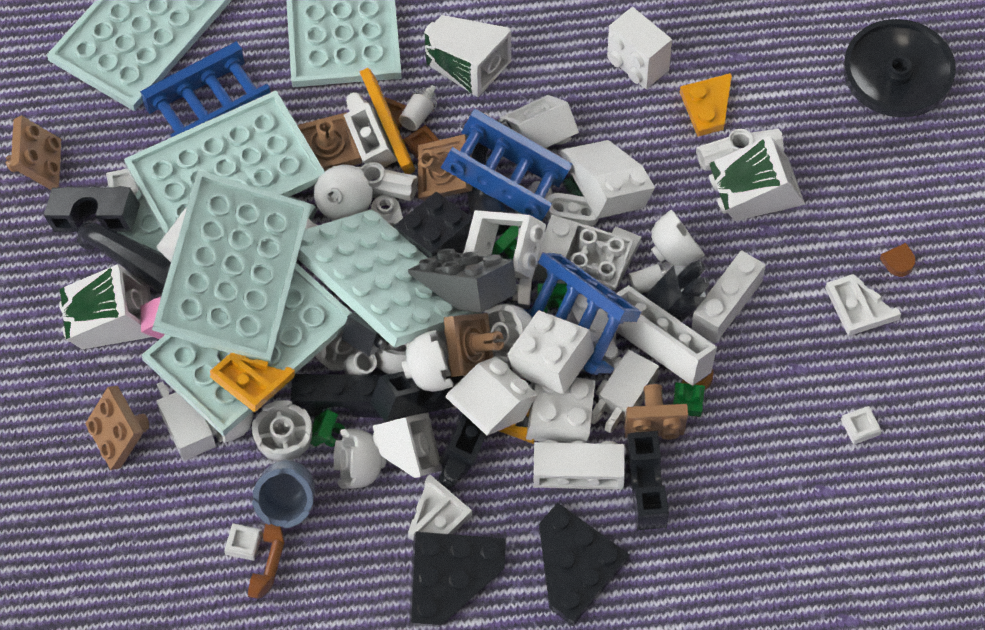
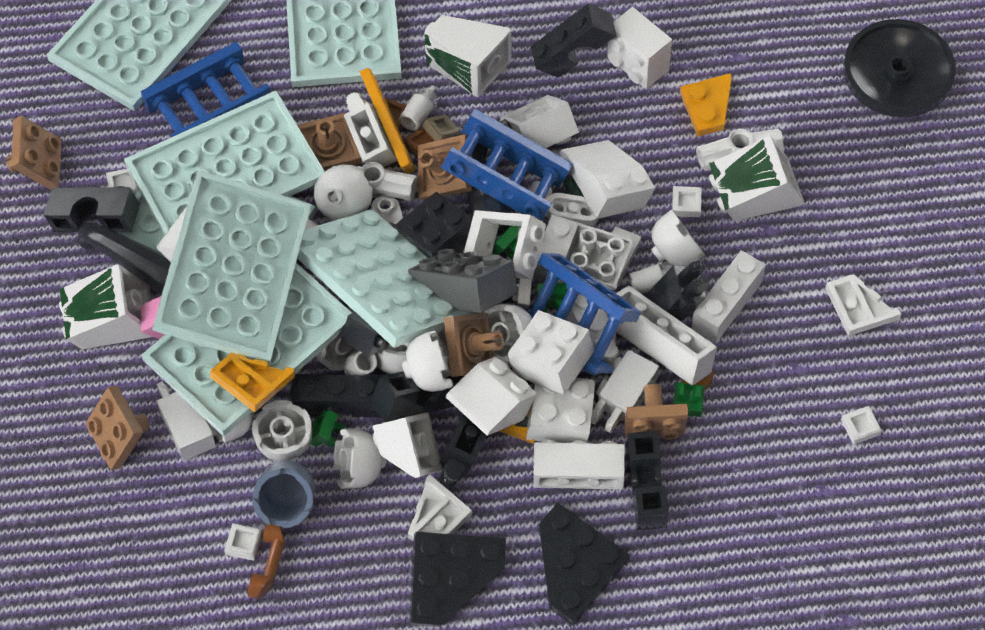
dark orange tile [880,243,915,277] -> none
none -> dark tan tile [422,114,461,141]
none -> black arch [531,3,617,78]
none -> white plate [672,186,702,217]

